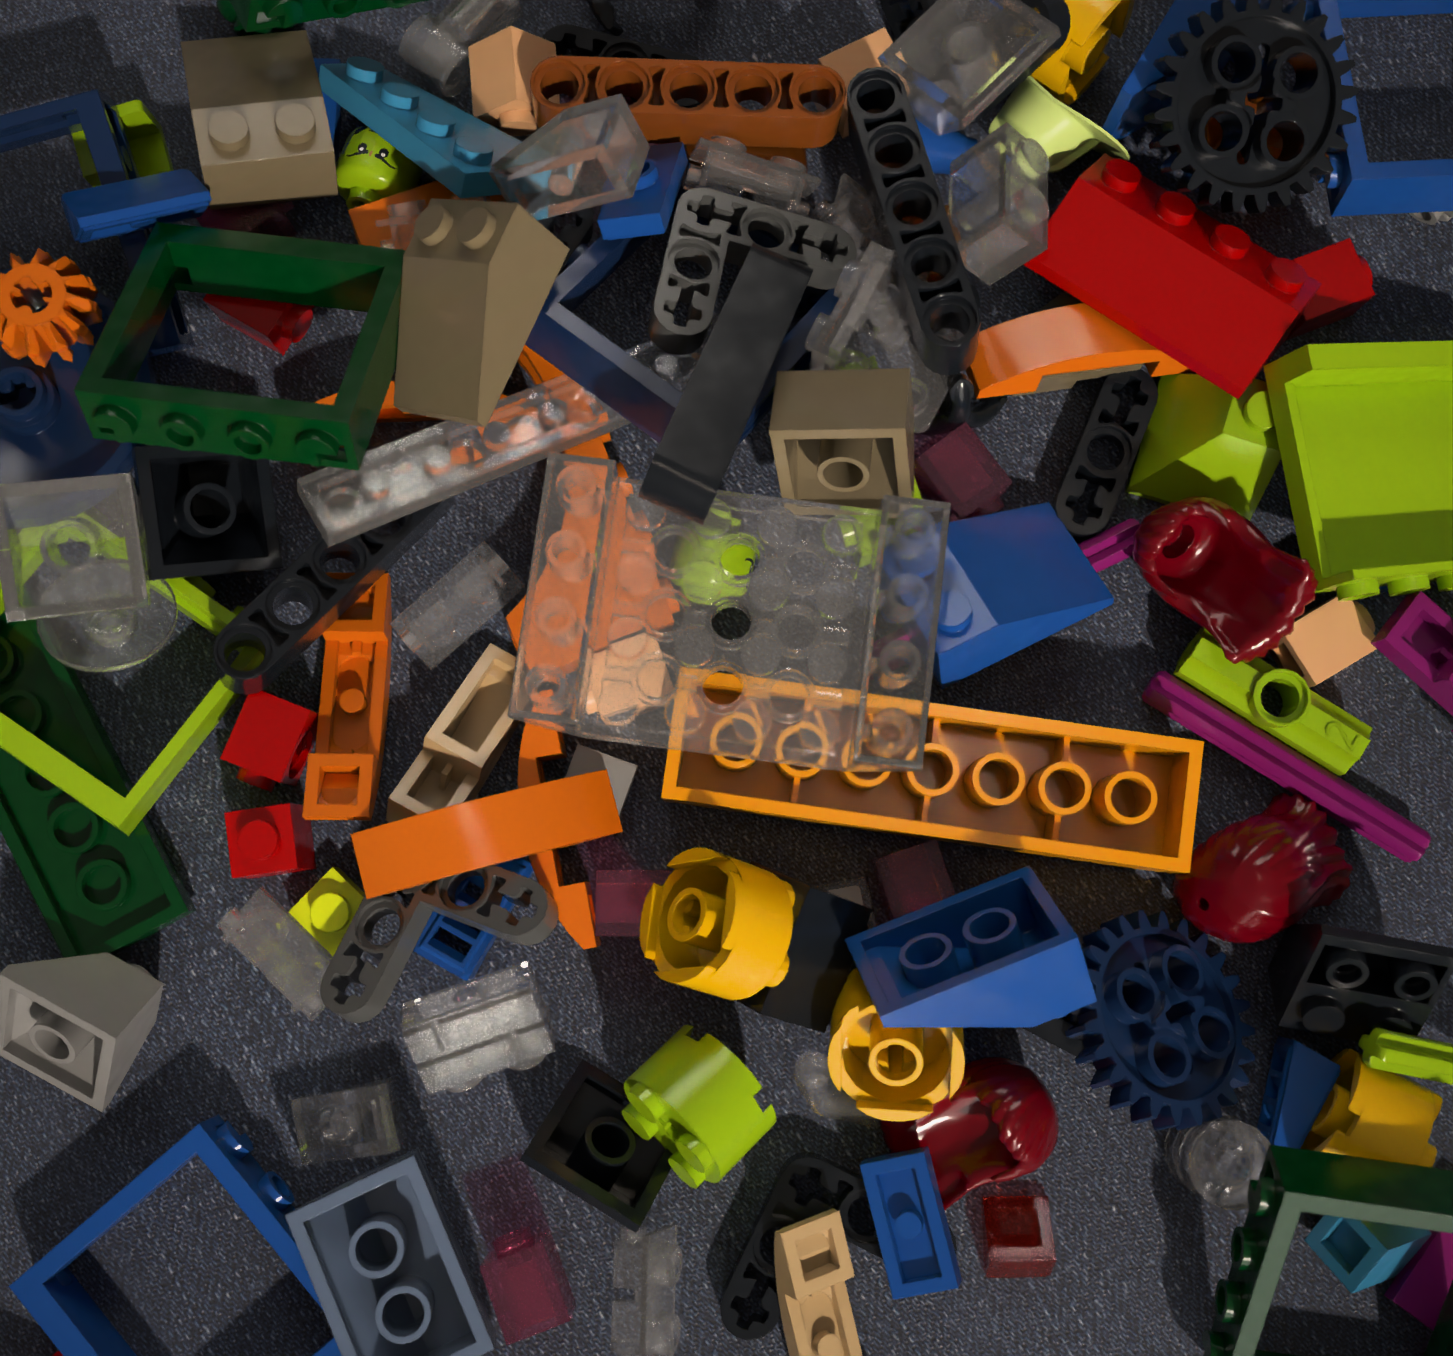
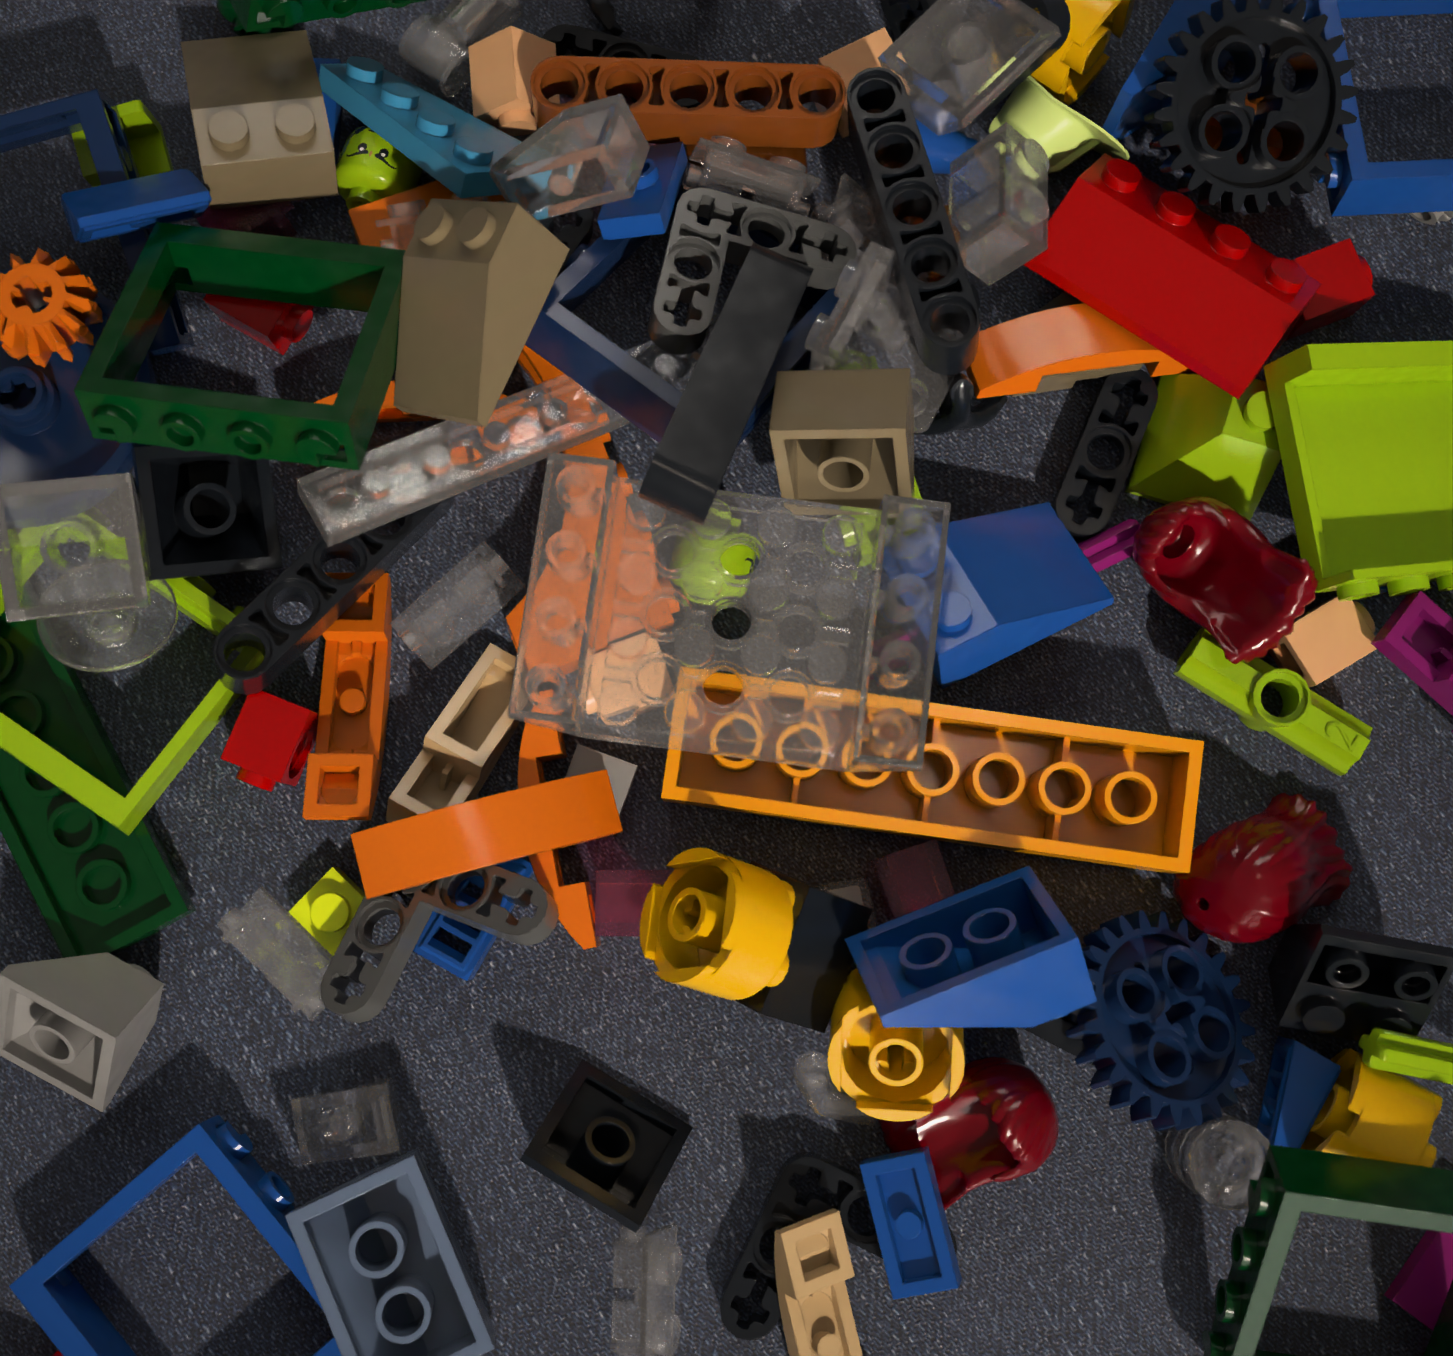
red brick [224,803,317,879] -> none
clear brick [402,960,556,1095] -> none
clear pink brick [479,1226,576,1346] -> none
lime brick [621,1025,776,1189] -> none
clear pink brick [914,422,1012,523] -> none
clear red slope [982,1196,1056,1278] -> none
magenta axle [1142,670,1431,862] -> none
dark azure panel [1304,1215,1432,1294] -> none

